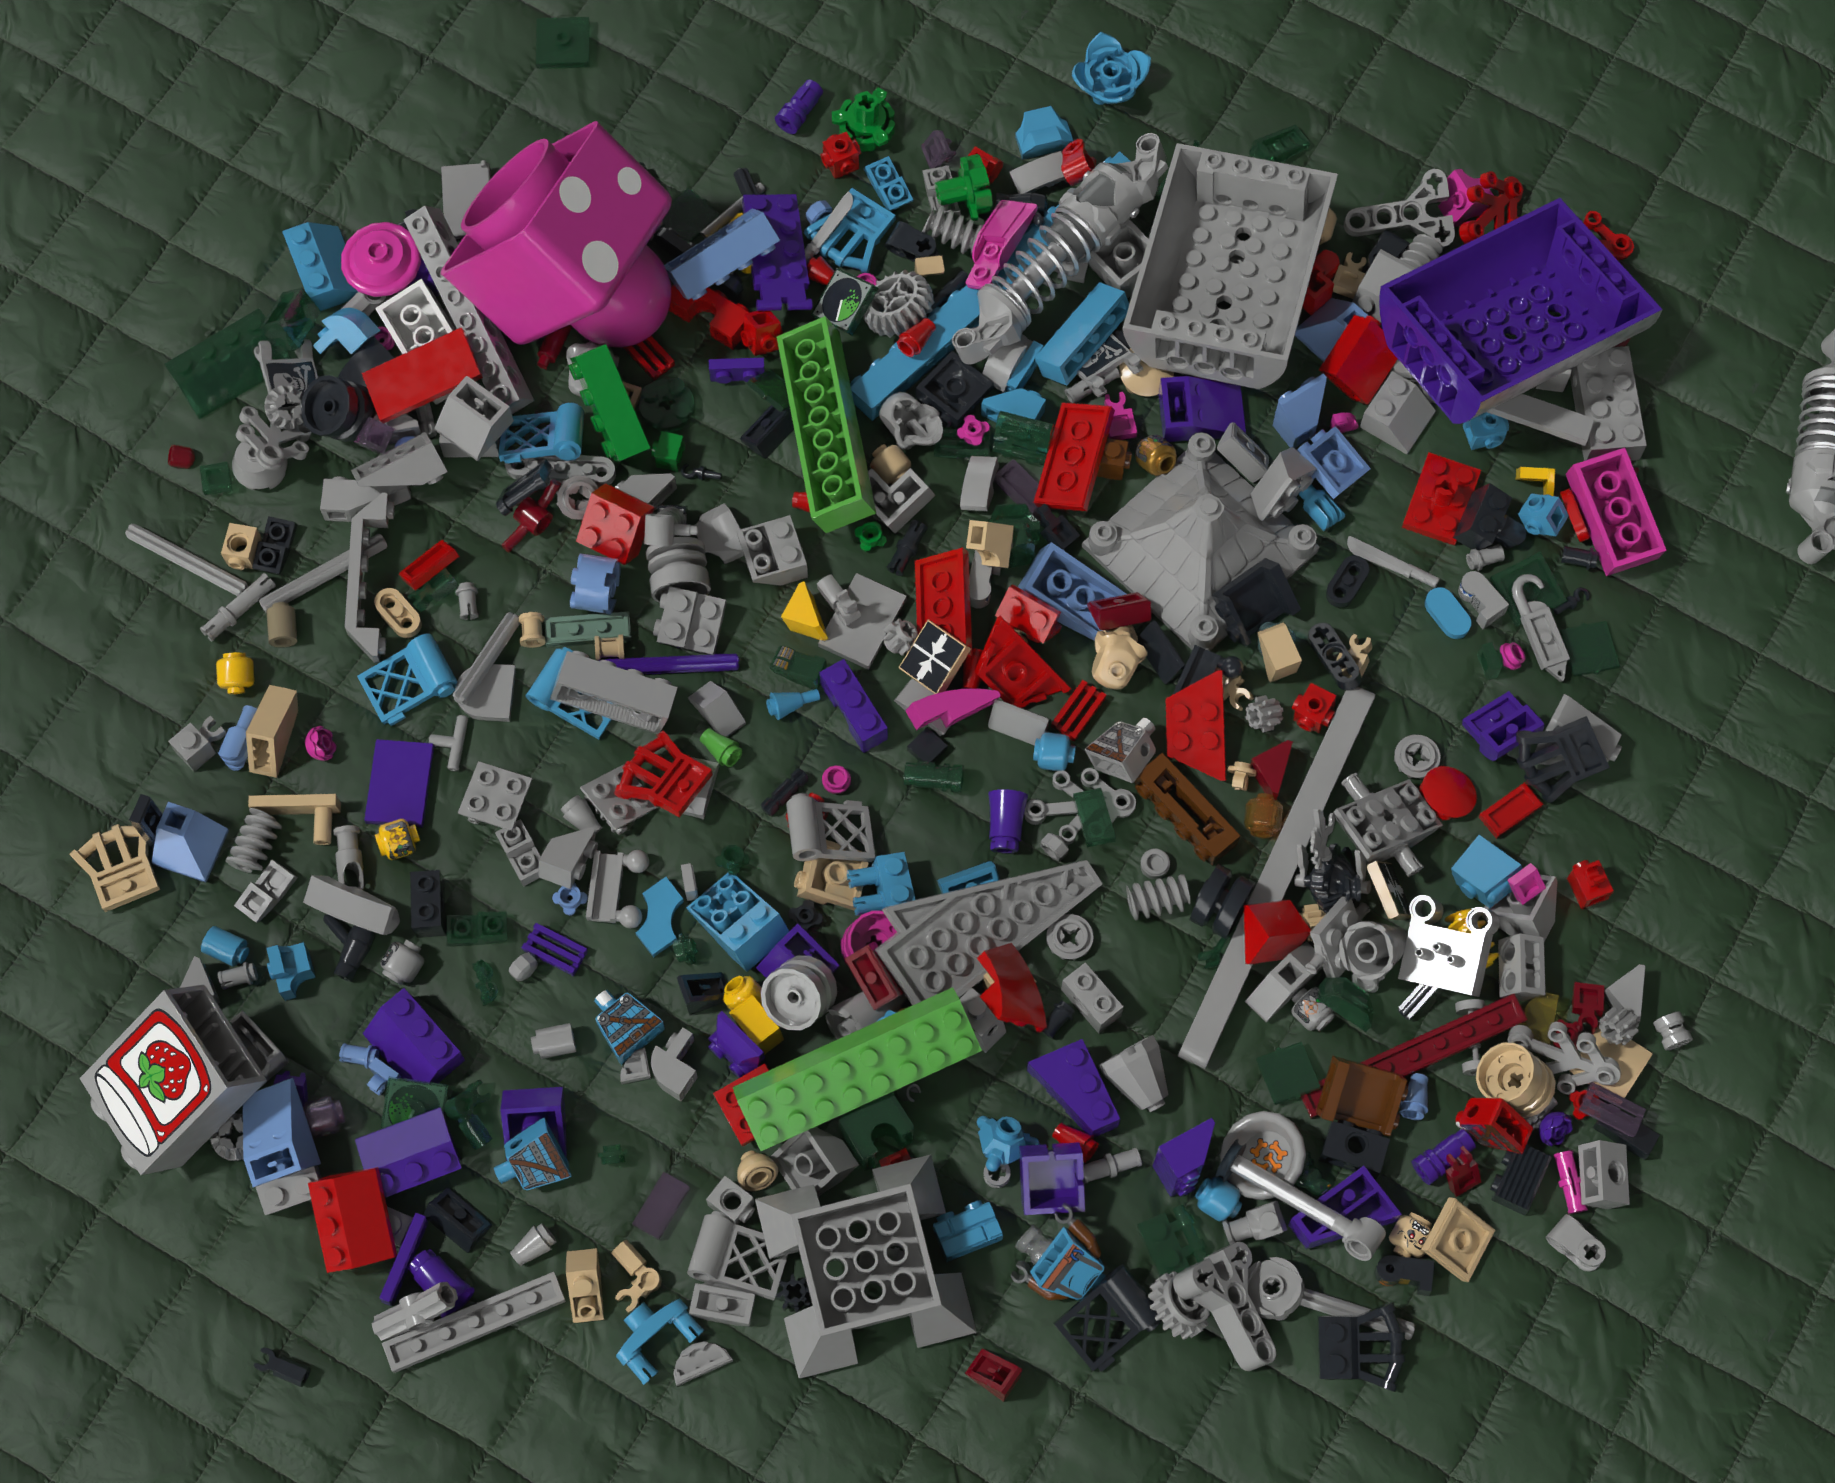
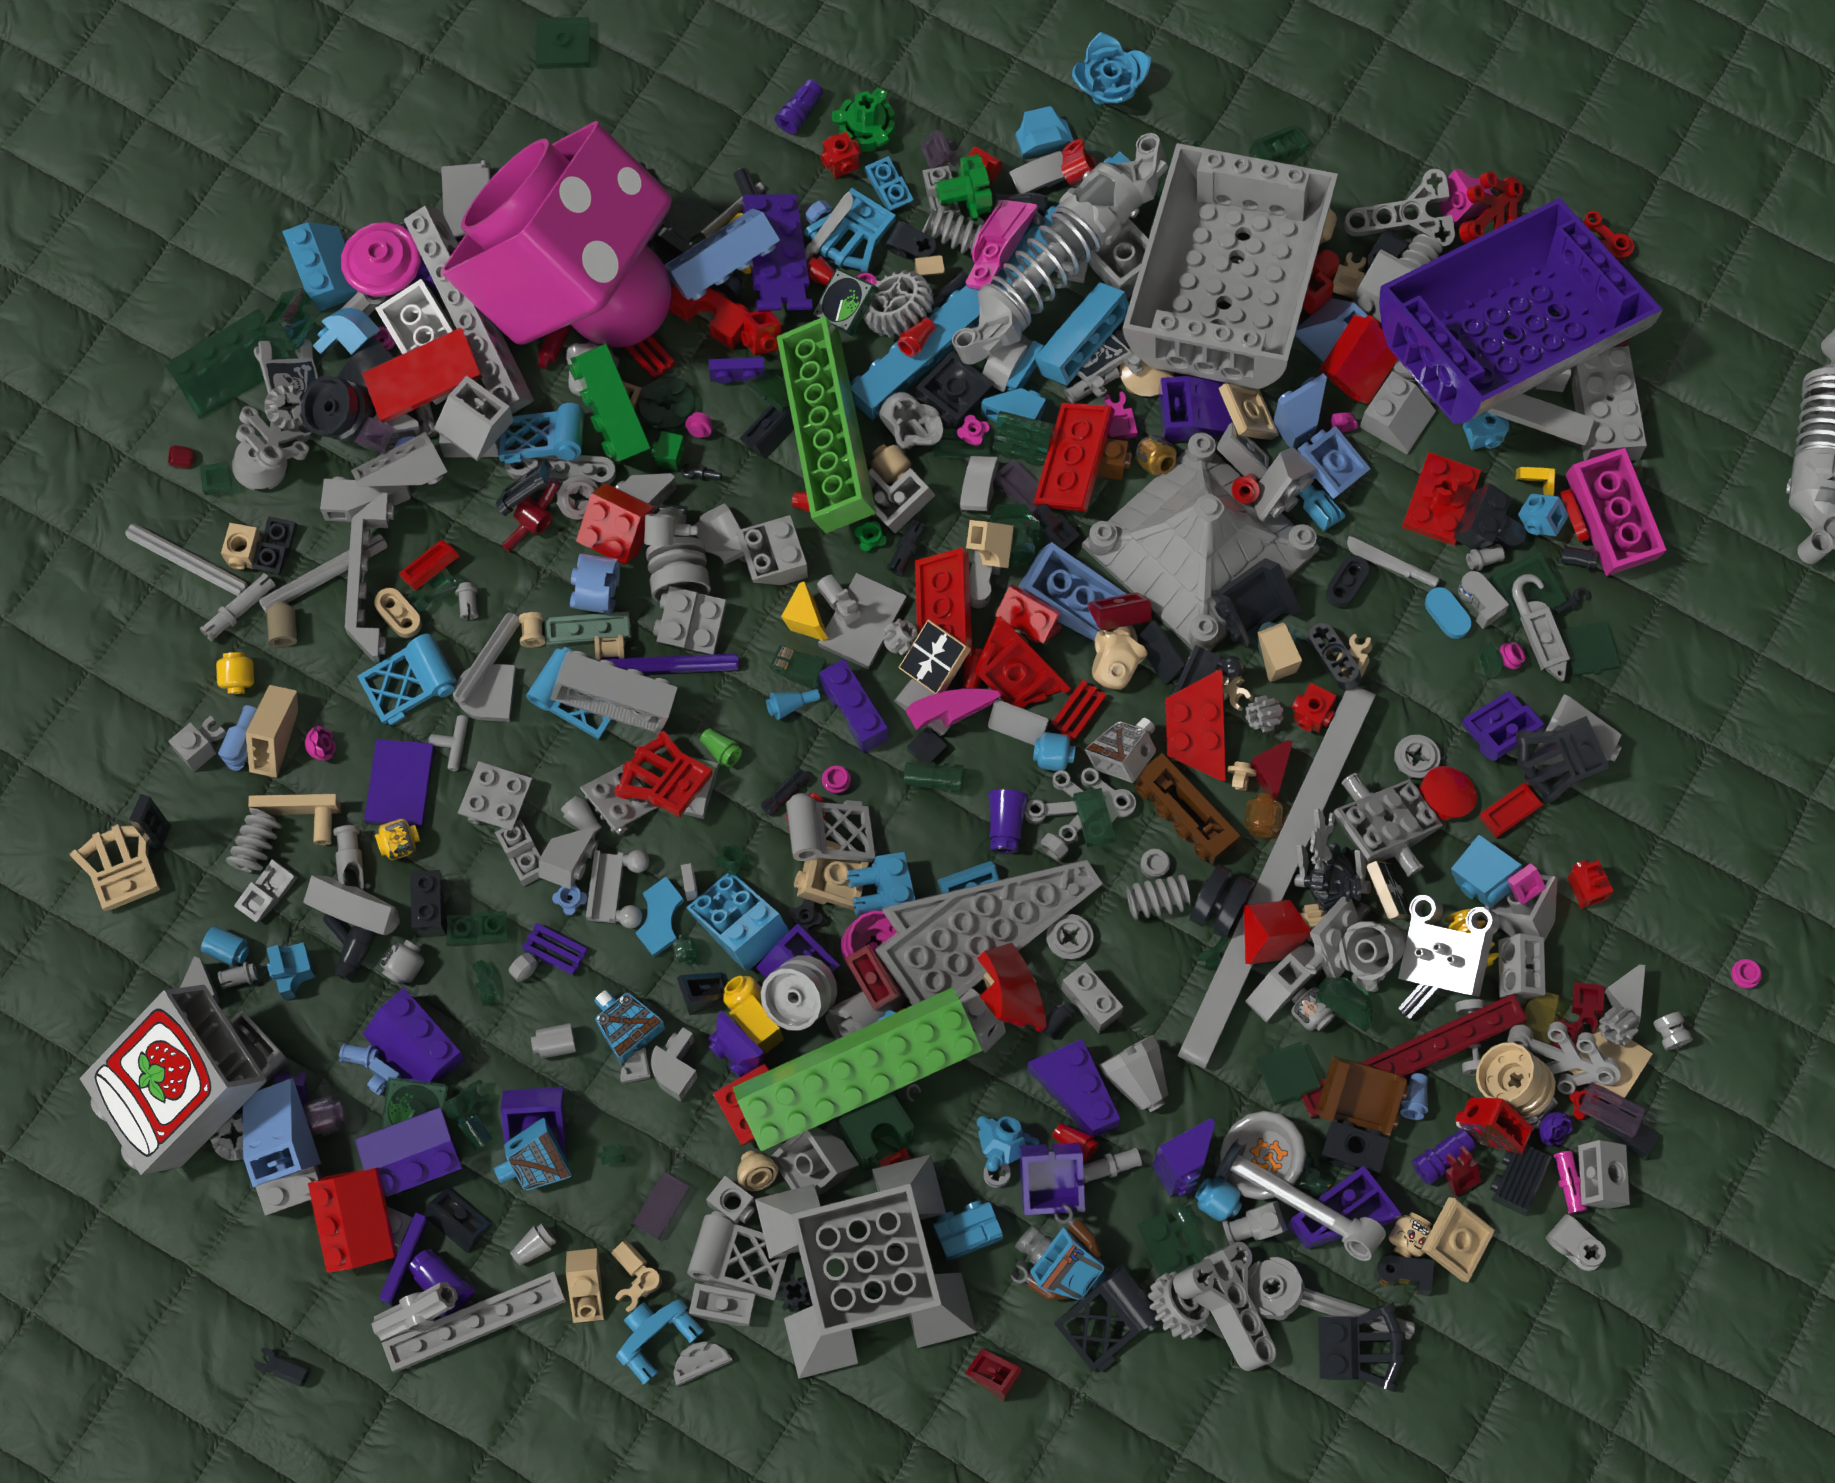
medium blue slope [152,802,229,882] -> none
light grey slope [688,681,746,738] -> none
none -> dark pink plate [685,412,712,438]
none -> tan tile [1219,383,1278,440]
none -> red cone [1231,473,1259,504]
none -> dark pink plate [1731,959,1762,989]

